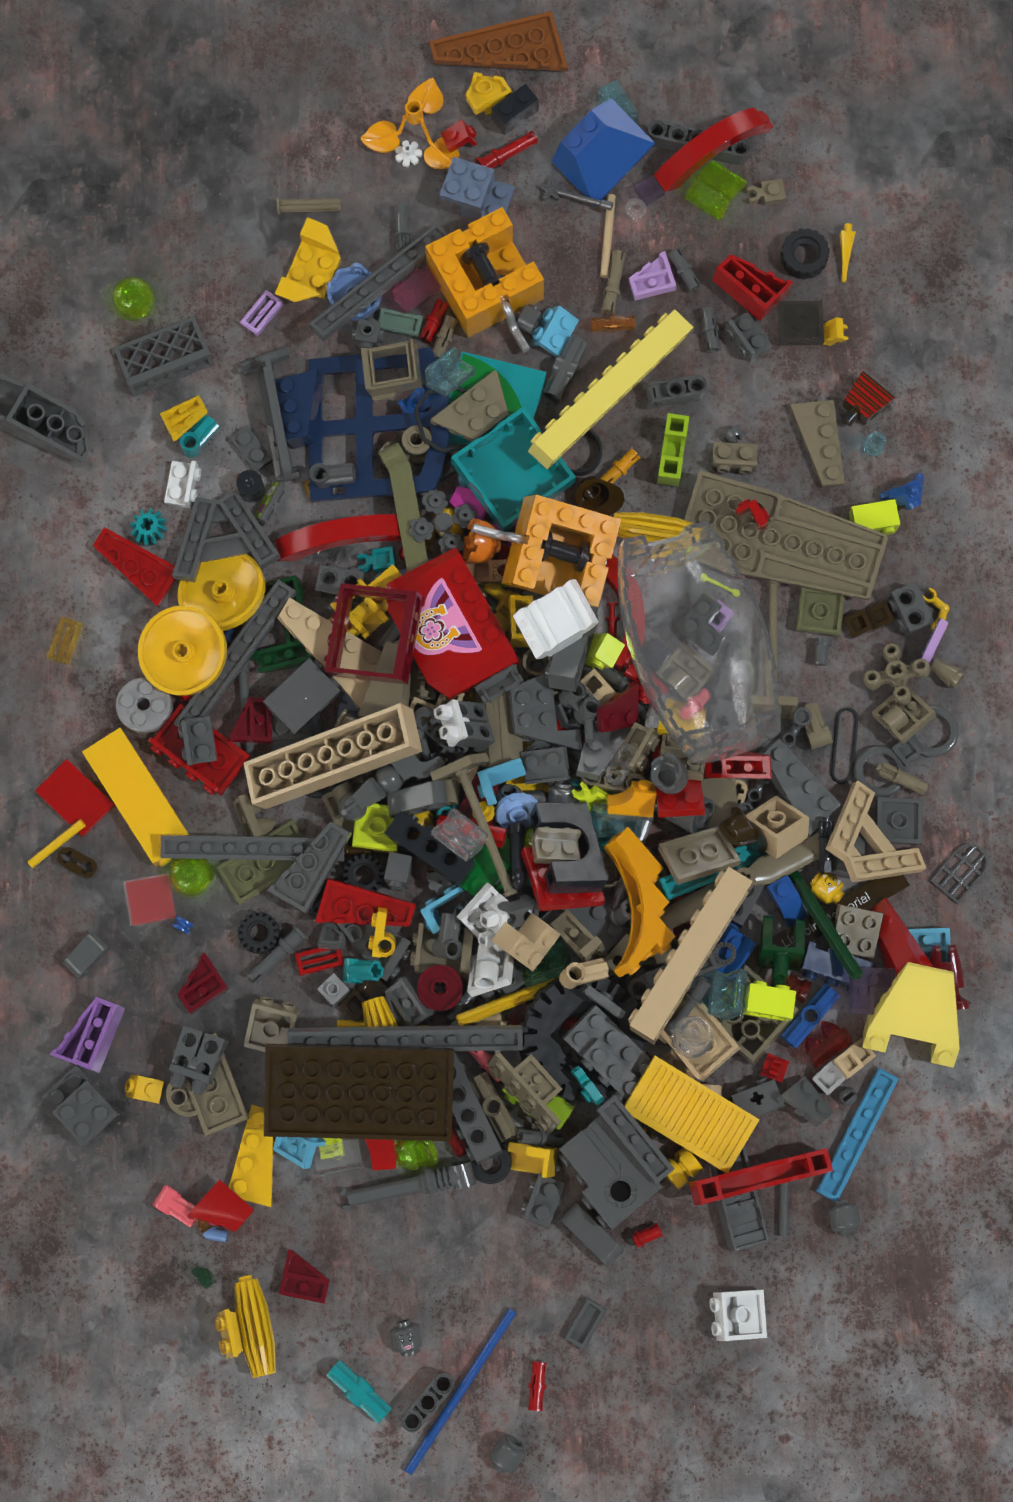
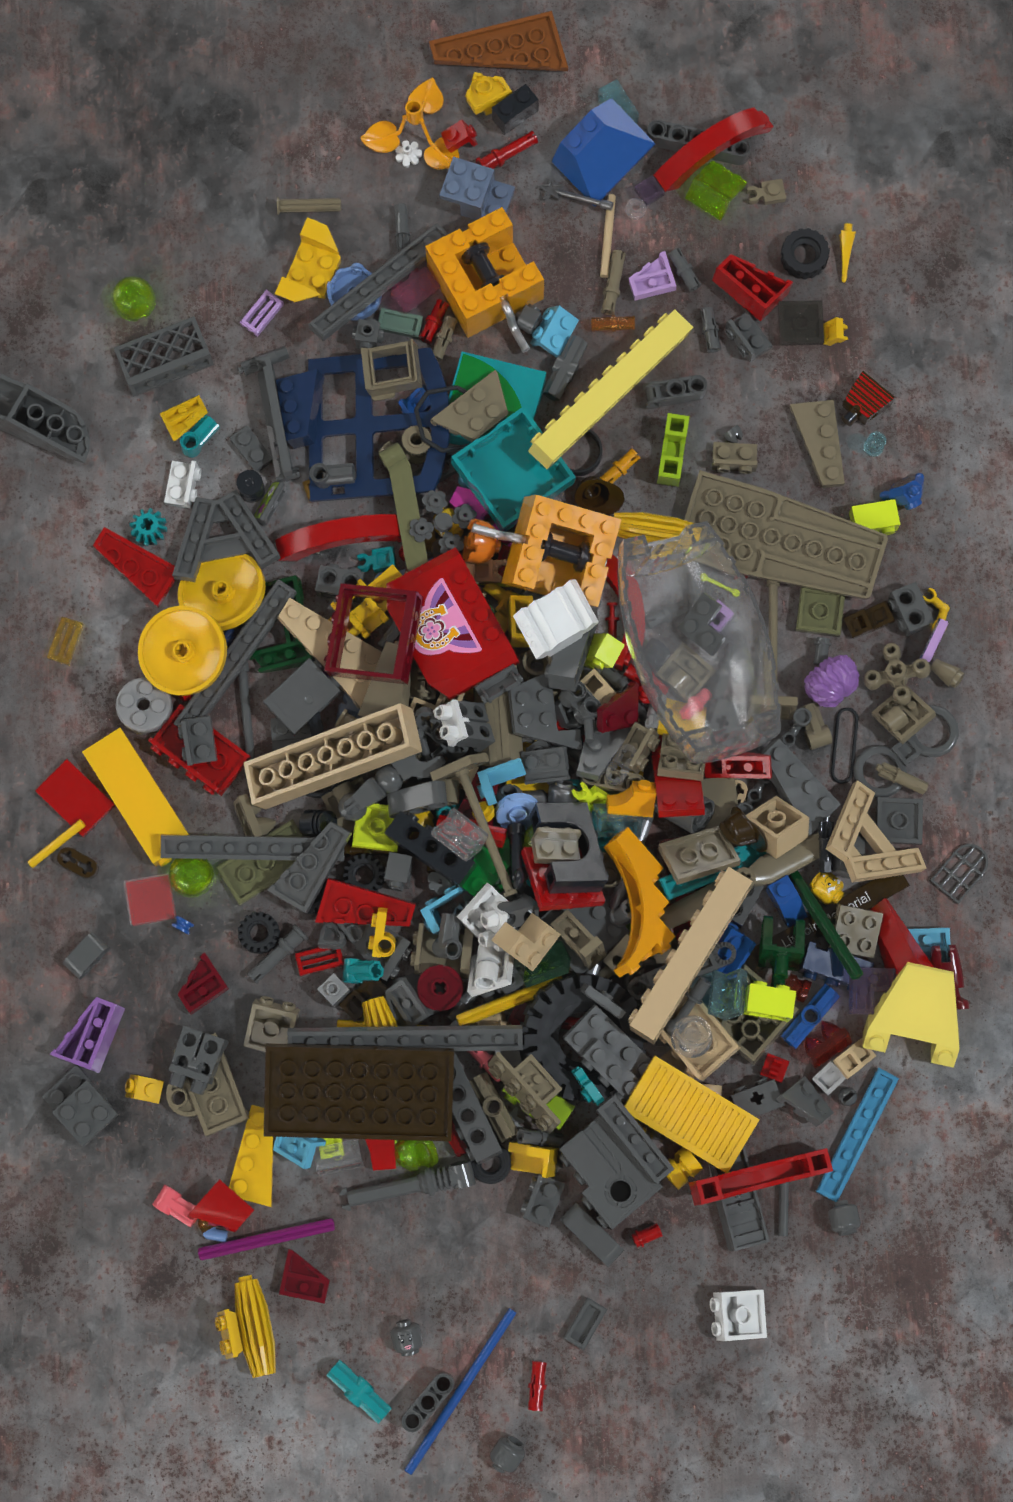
clear green tile [192,1265,216,1289] -> none
dark red wing [228,697,273,744] -> none
clear light blue bracket [425,347,475,397] -> none
tan piece [559,958,609,989] -> none
dark grey hair [651,753,689,794] -> none
red bracket [736,499,770,530] -> none
none -> magenta axle [198,1218,335,1260]
none -> black piece [299,809,337,837]
none -> medium lavender hair [804,655,859,707]

